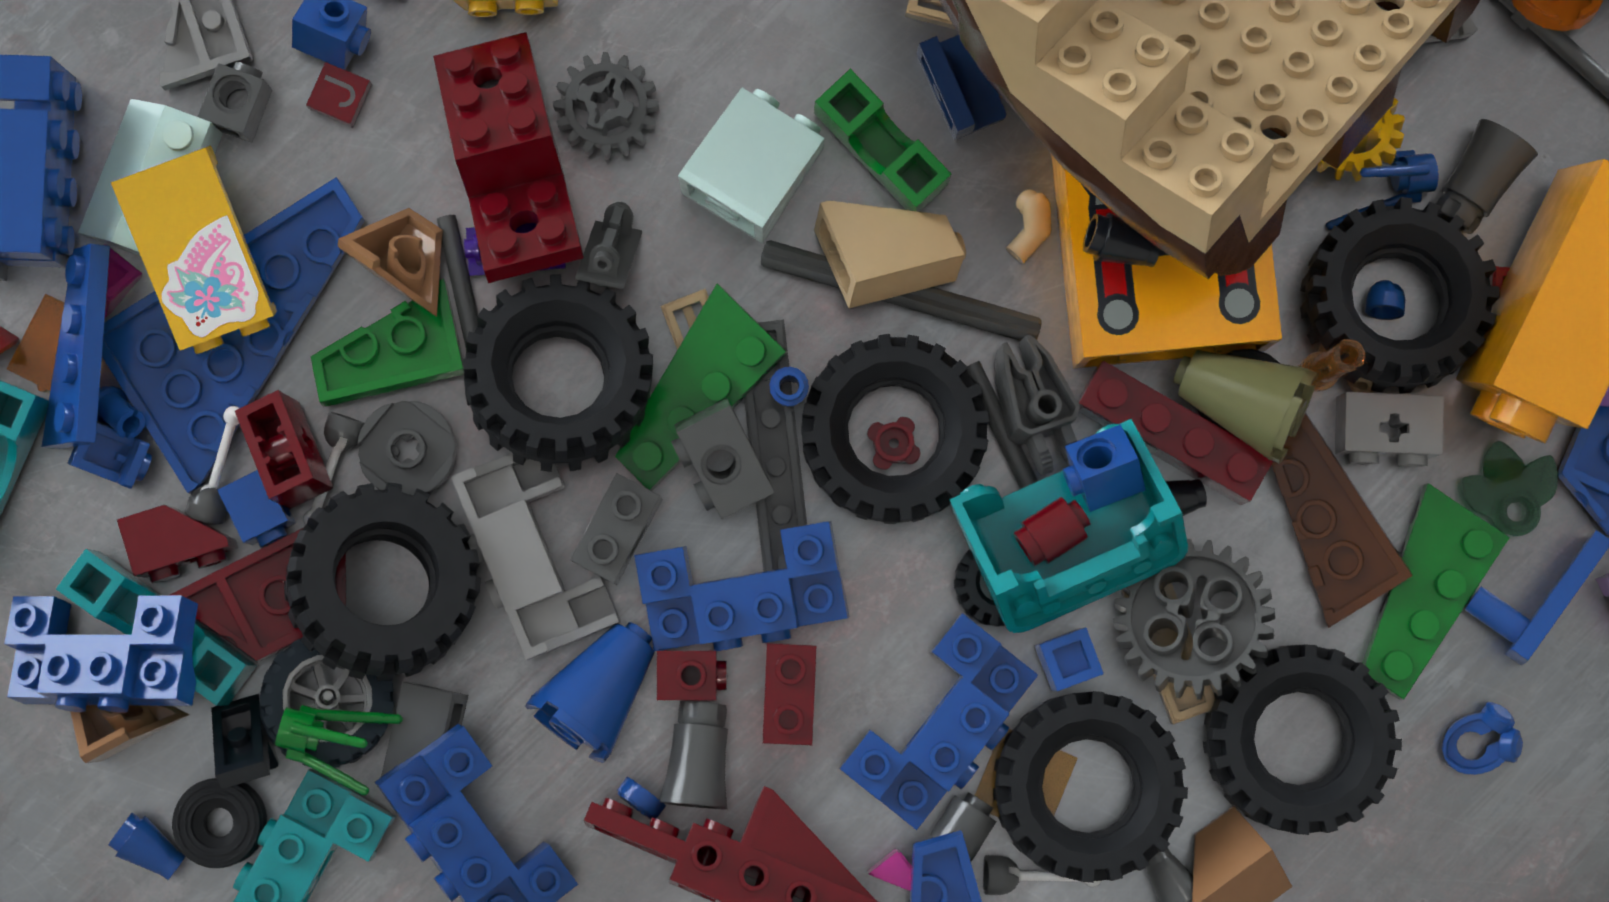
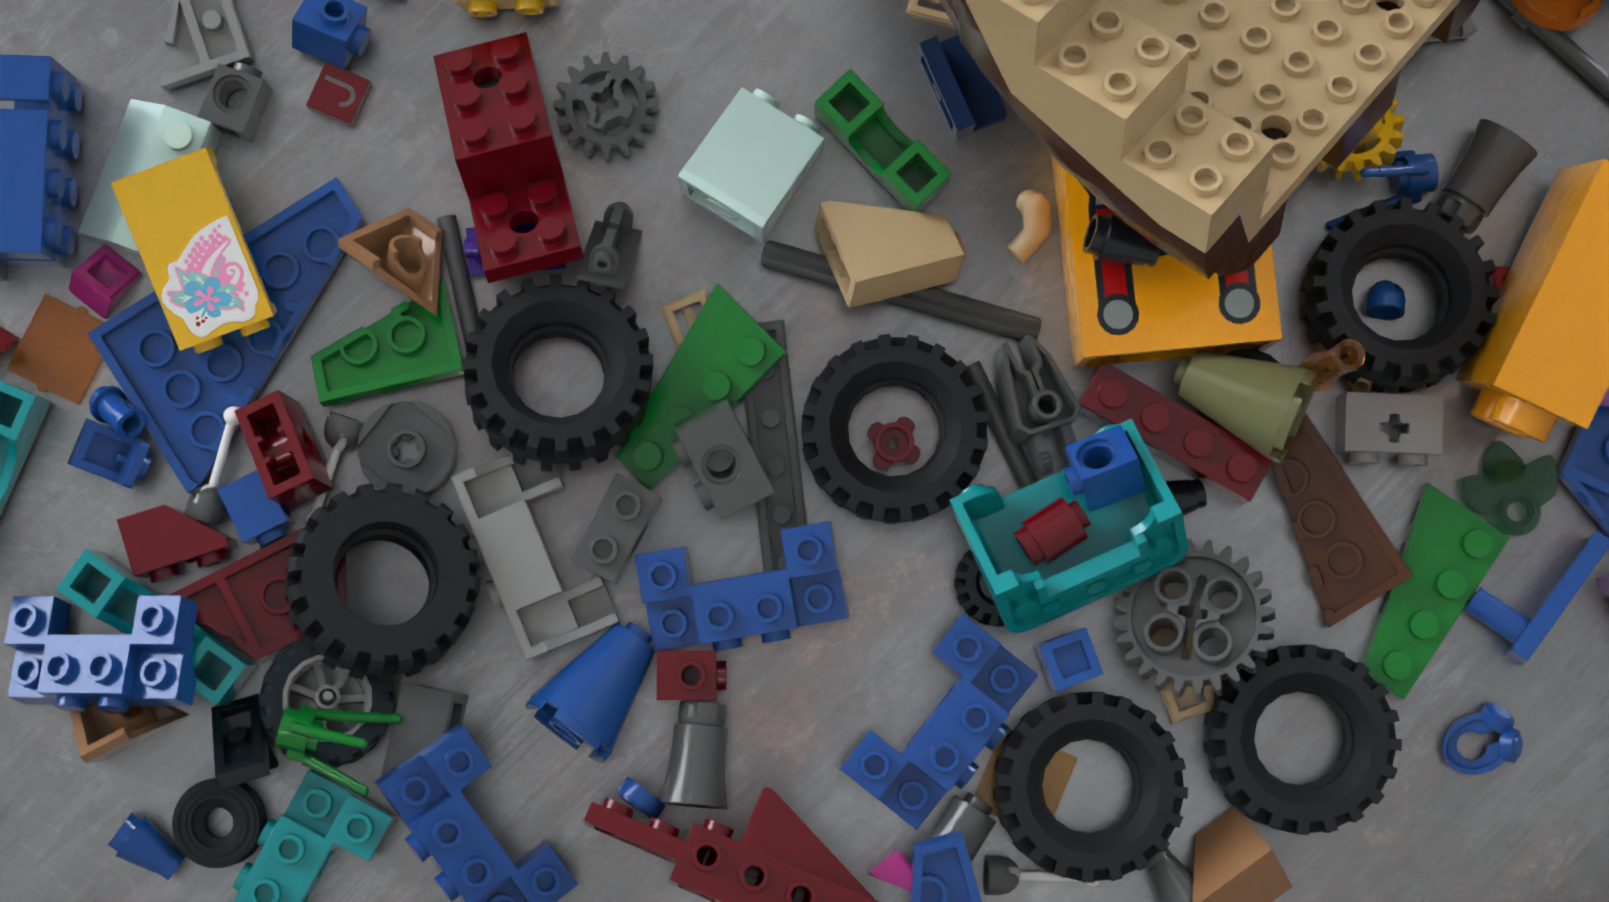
blue wing [41,243,110,449] -> none
dark red brick [763,643,817,746] -> none
blue pin [769,367,809,407] -> none

